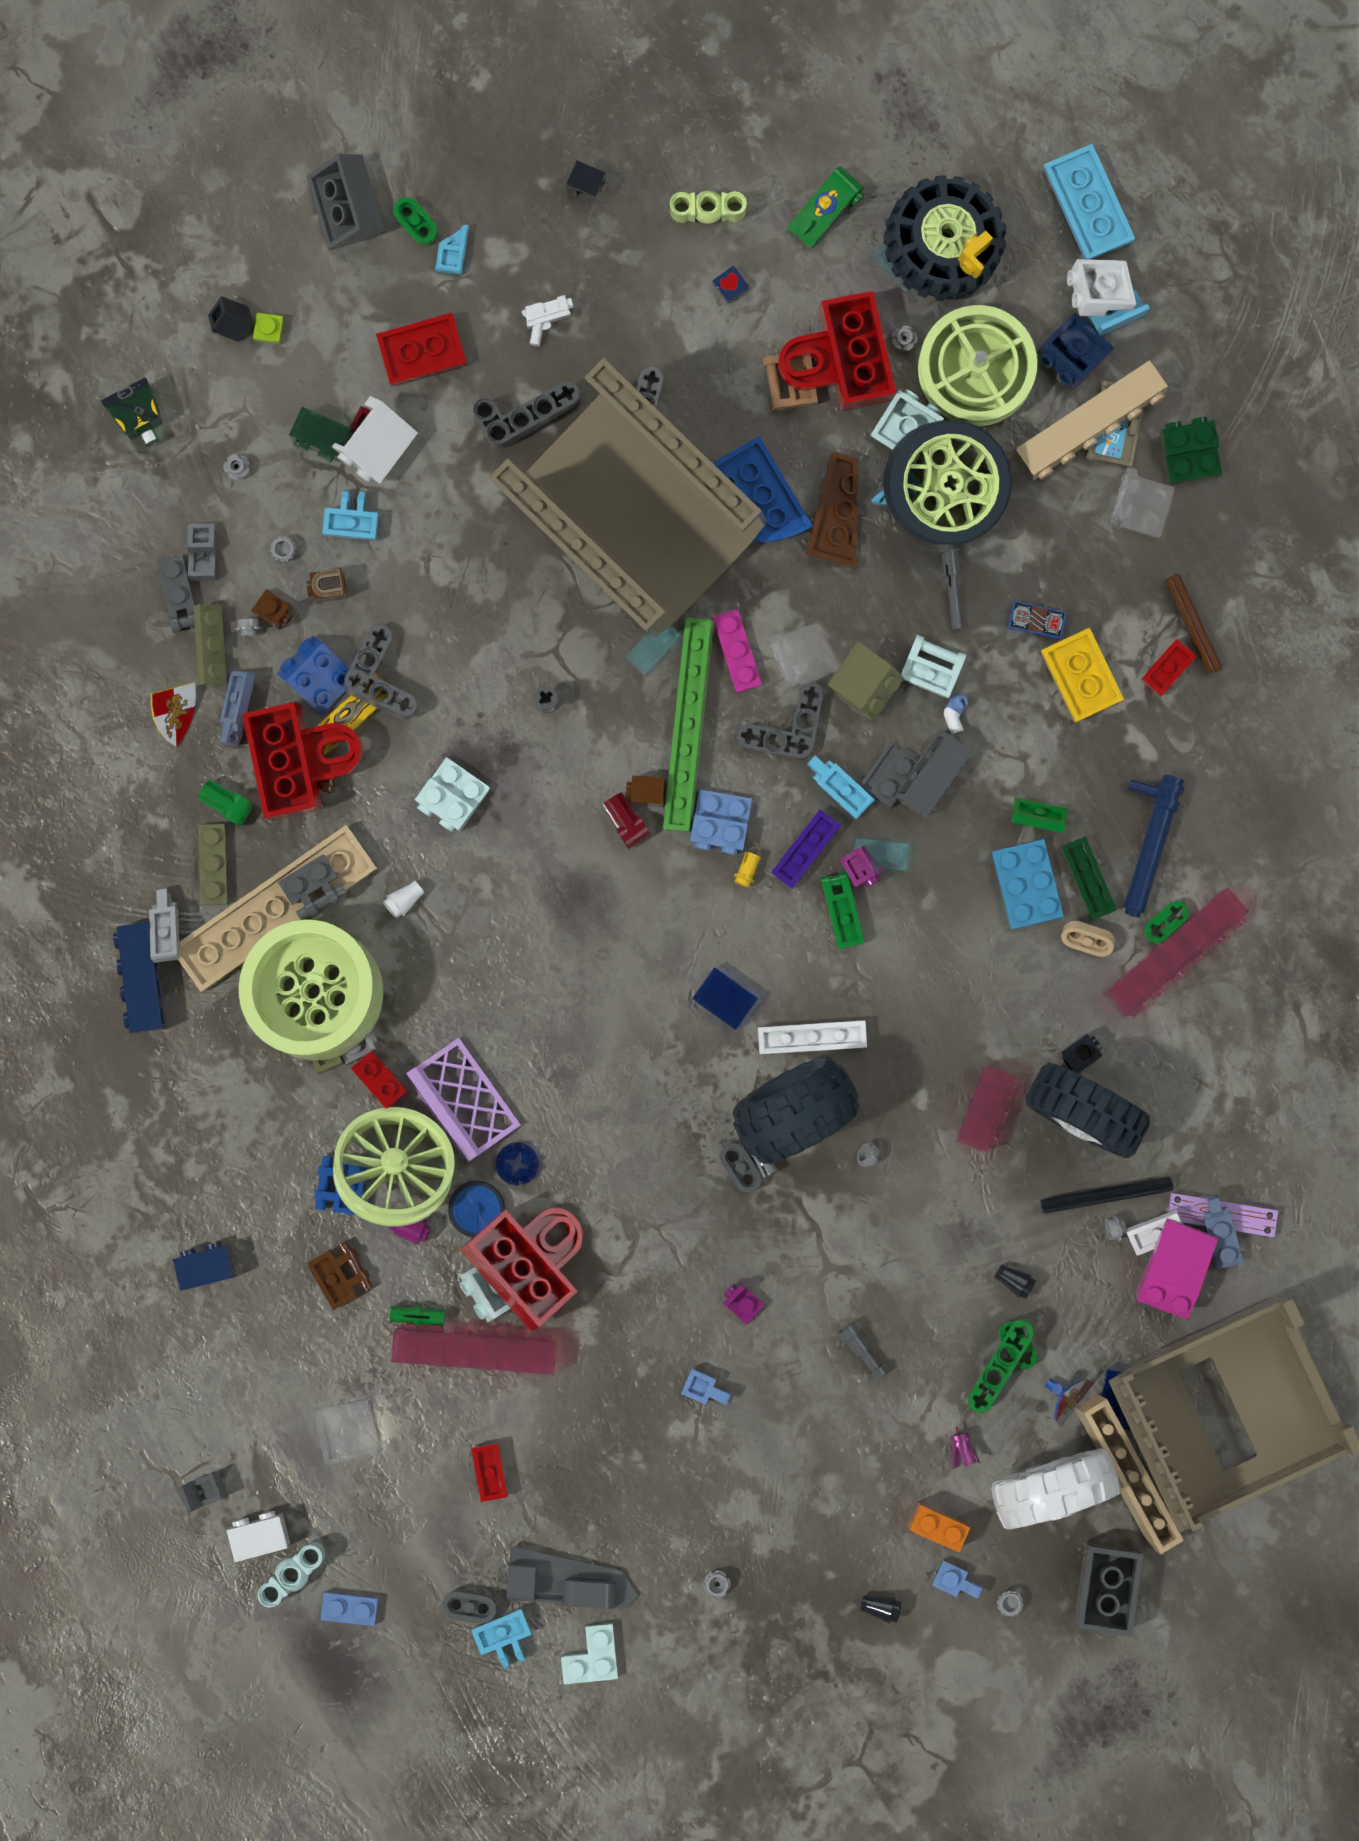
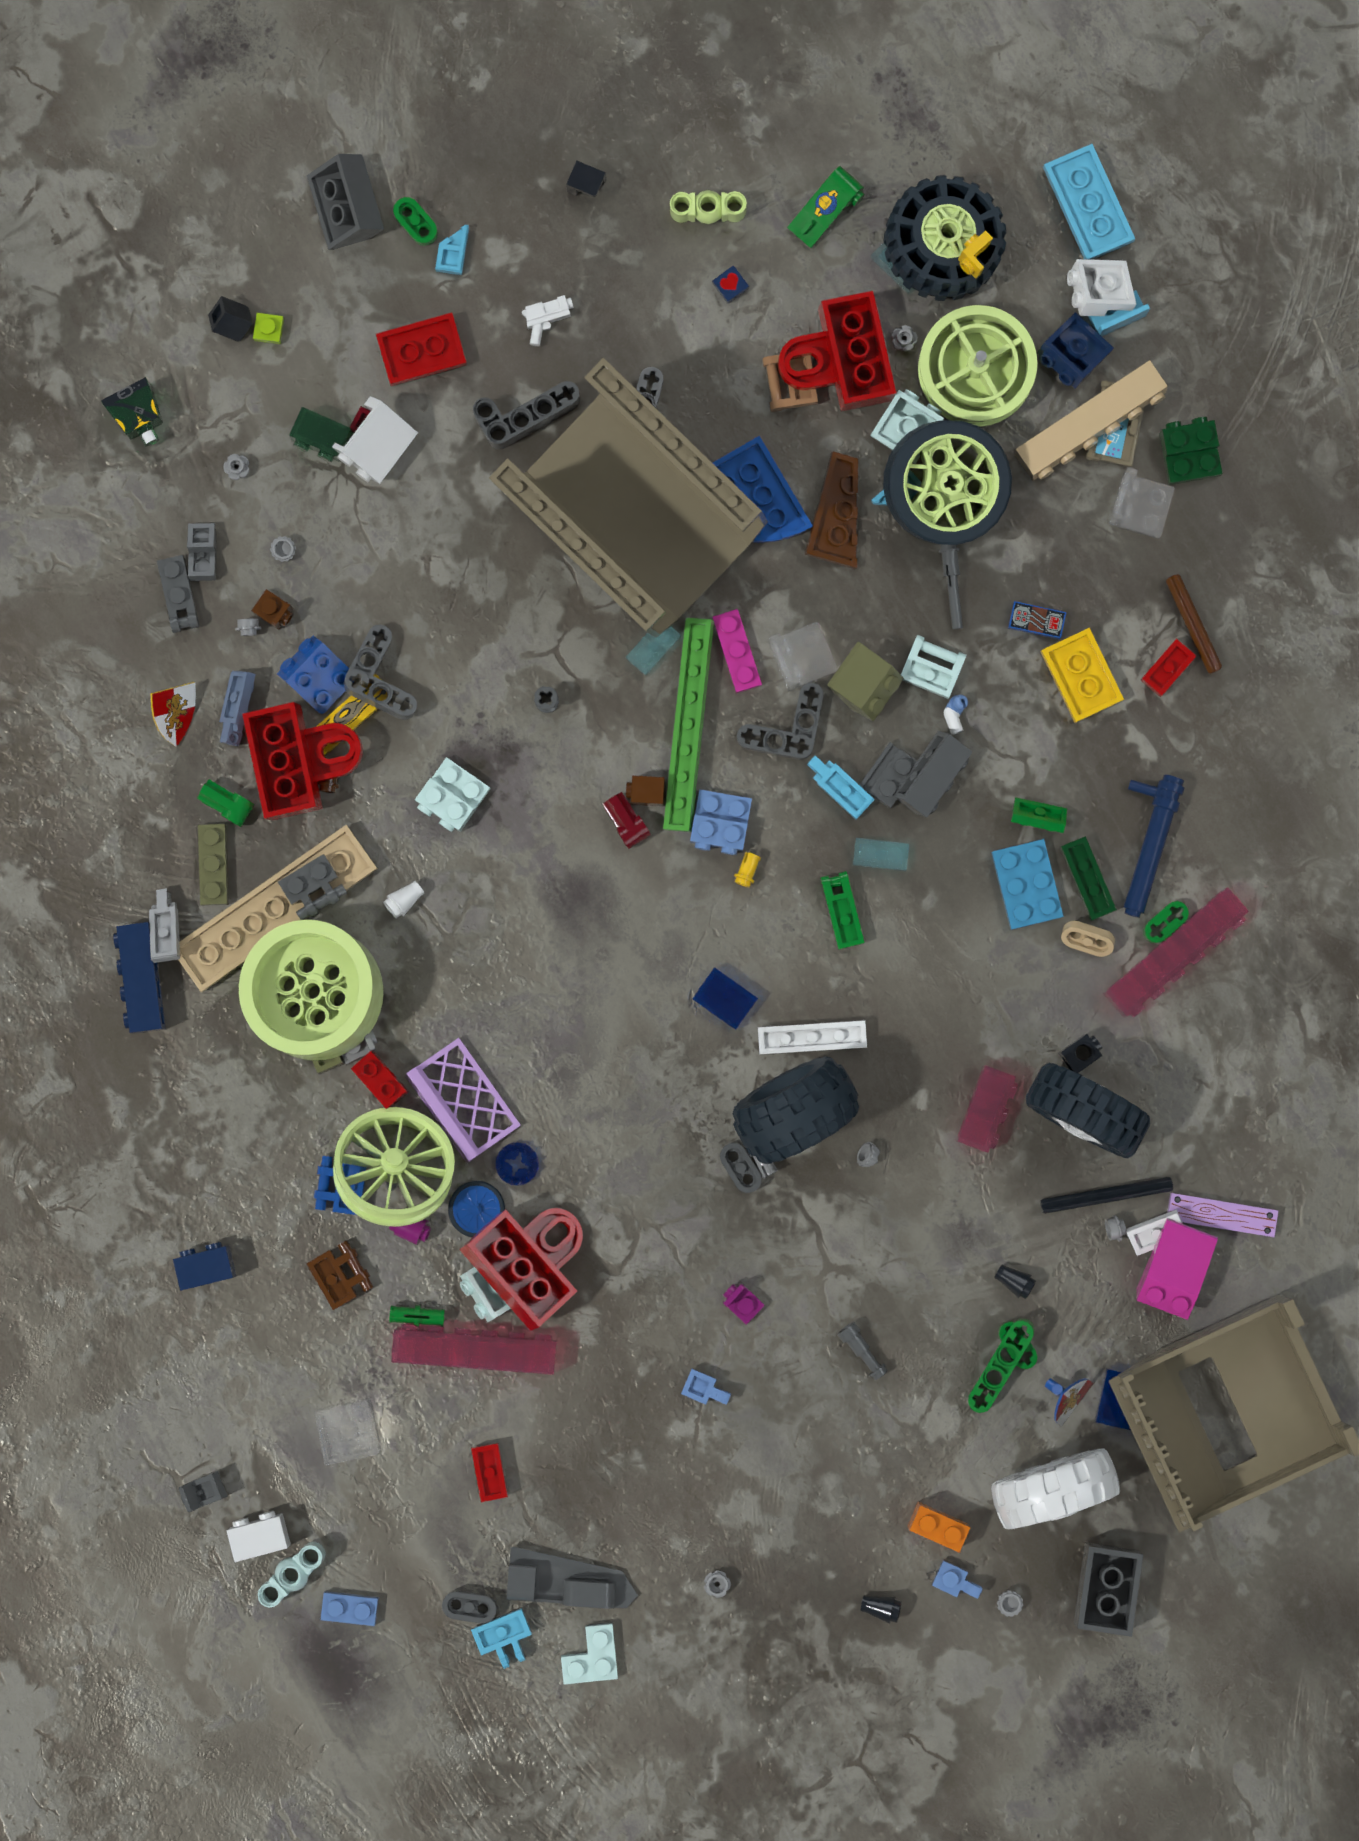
olive plate [193,604,227,686] -> none
brick [306,568,348,603] -> none
medium azure hinge [322,490,379,541] -> none
dark purple plate [771,809,841,889] -> none
magenta bracket [839,845,886,887] -> none
flat silver piece [948,1427,980,1469] -> none
tan brick [1074,1395,1184,1554] -> none
sand blue hinge [1203,1193,1244,1270] -> none

